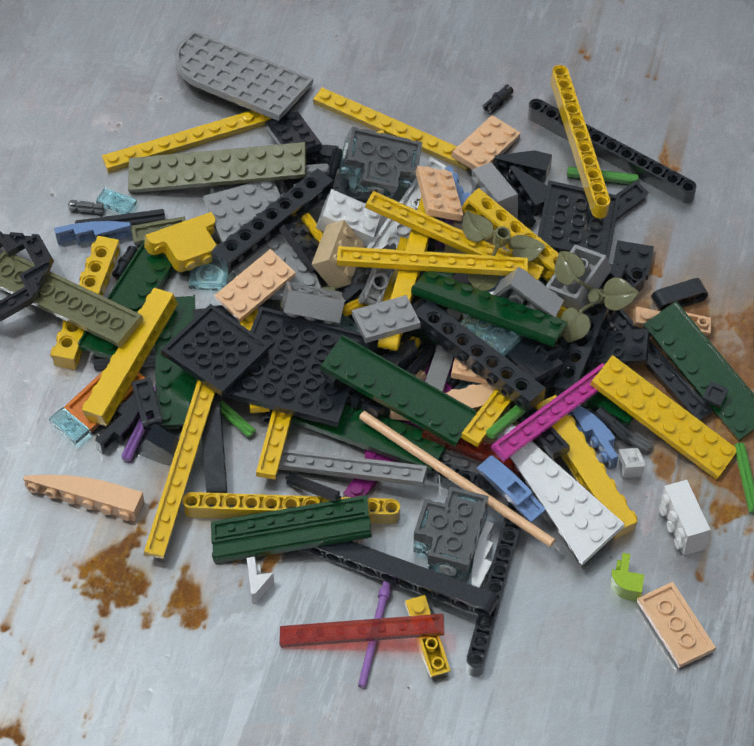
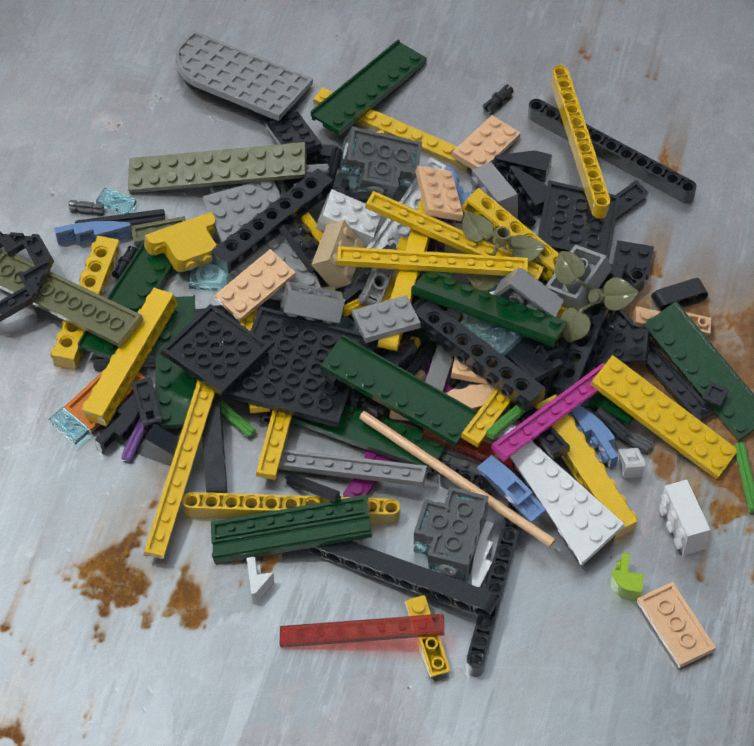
light nougat slope [23,474,144,522] -> none
yellow plate [102,110,272,173] -> none
medium lavender bar [358,581,391,688] -> none
bright green axle [567,166,639,184] -> none
none -> dark green plate [310,39,427,136]

